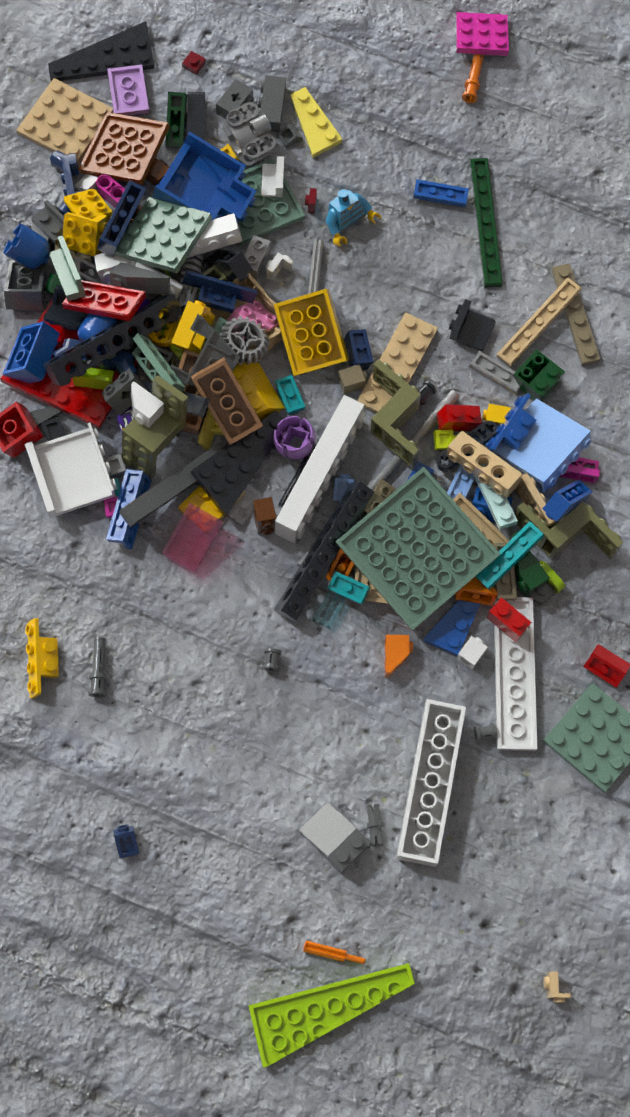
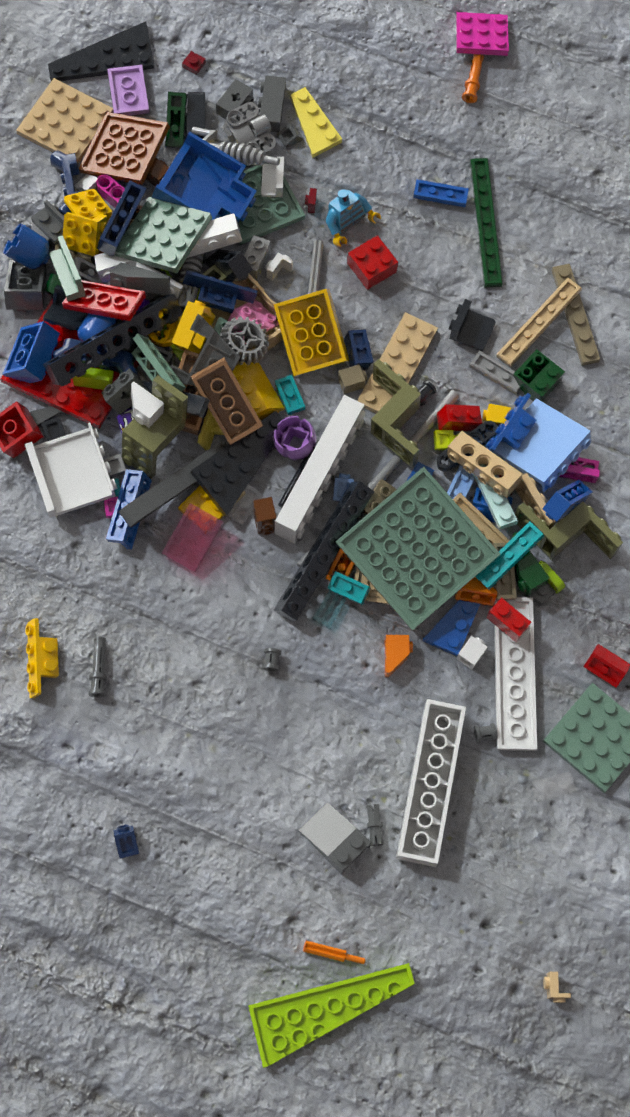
none -> light grey piece [192,127,280,166]
none -> red brick [347,235,398,290]

